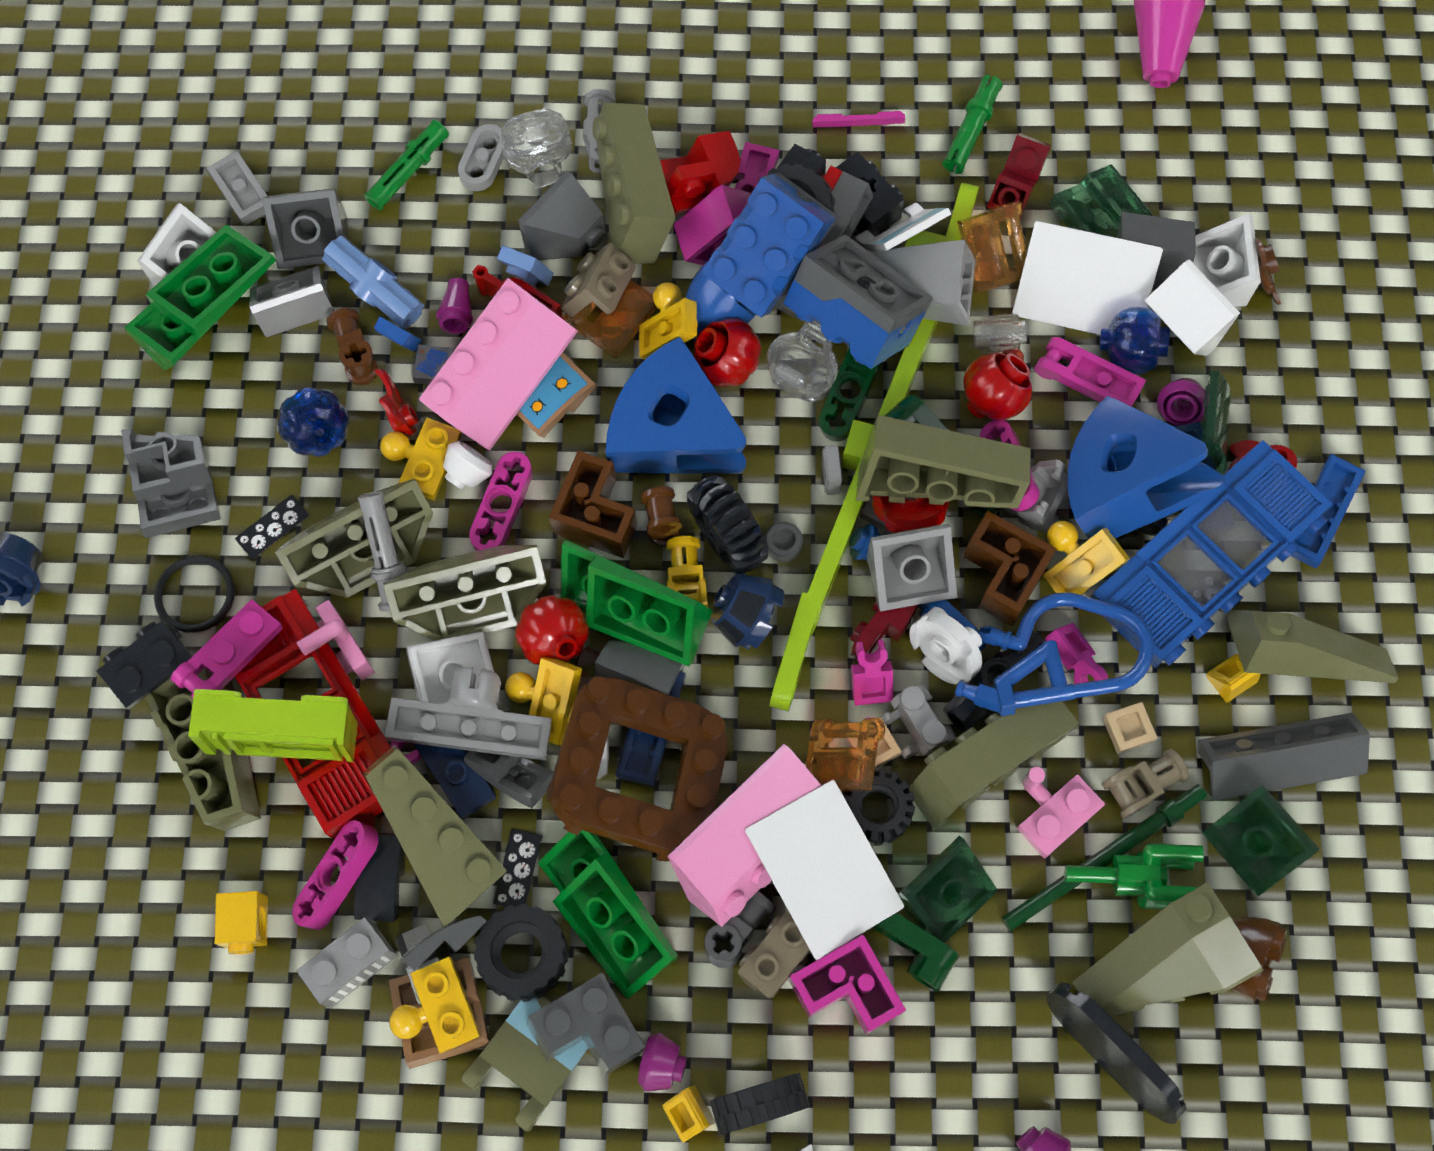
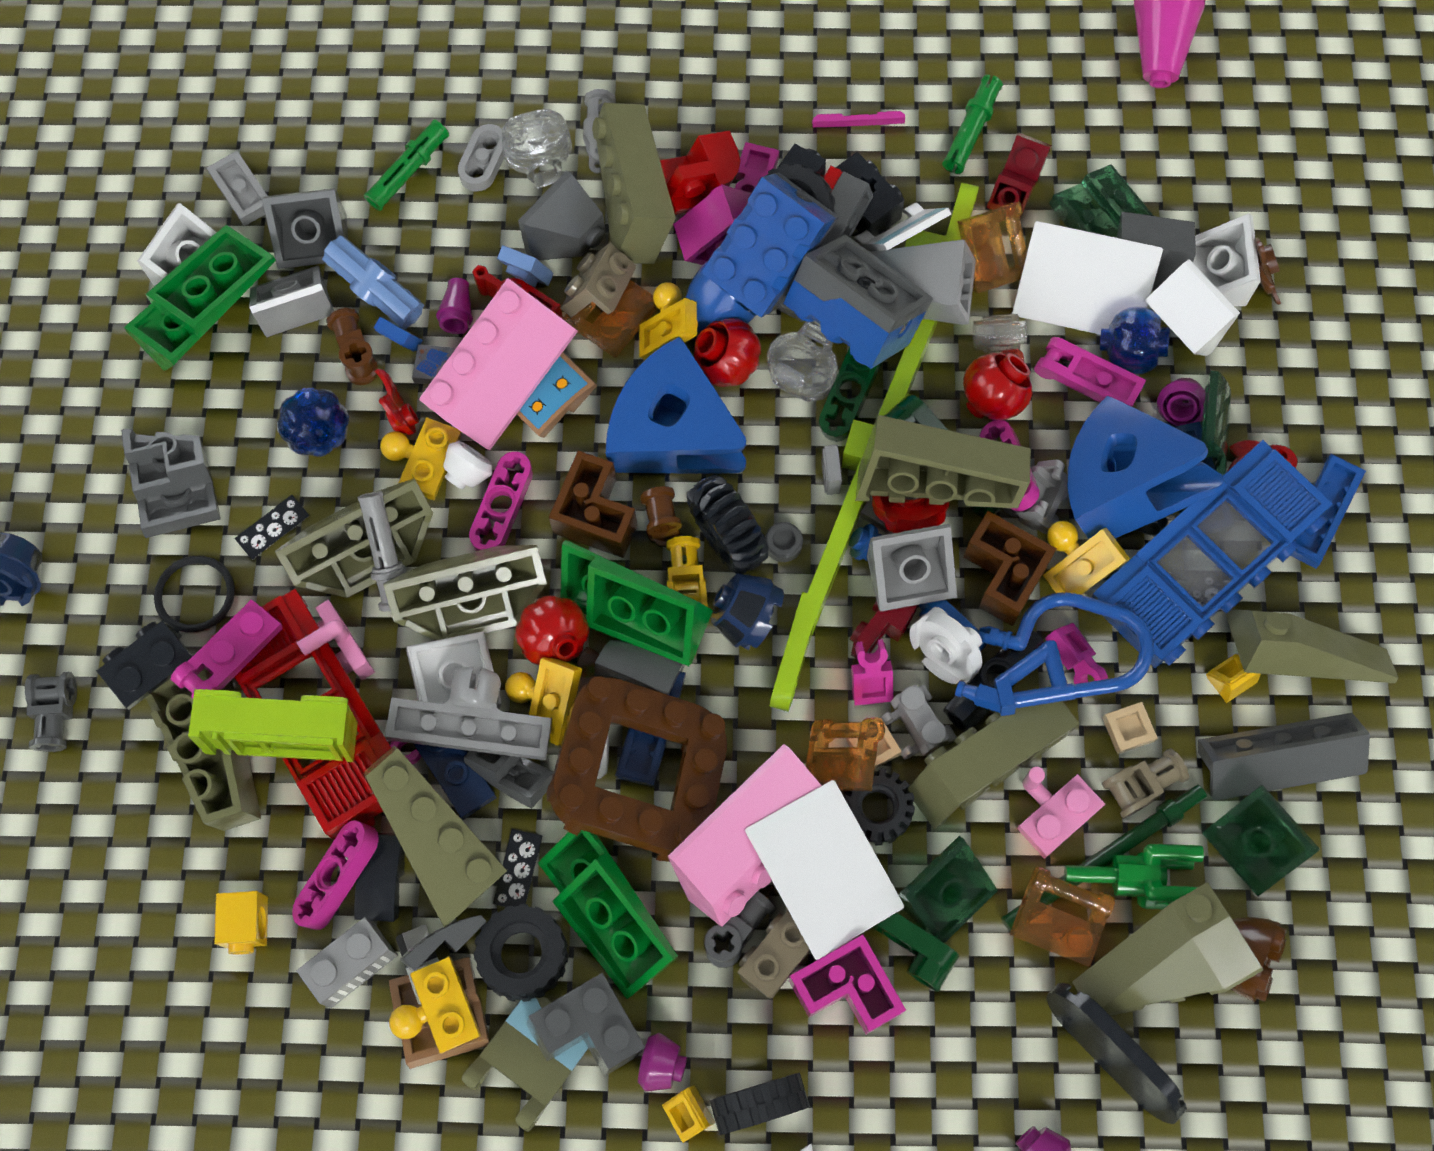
none -> dark grey connector [25,672,77,752]
none -> clear orange plate [1010,866,1115,967]

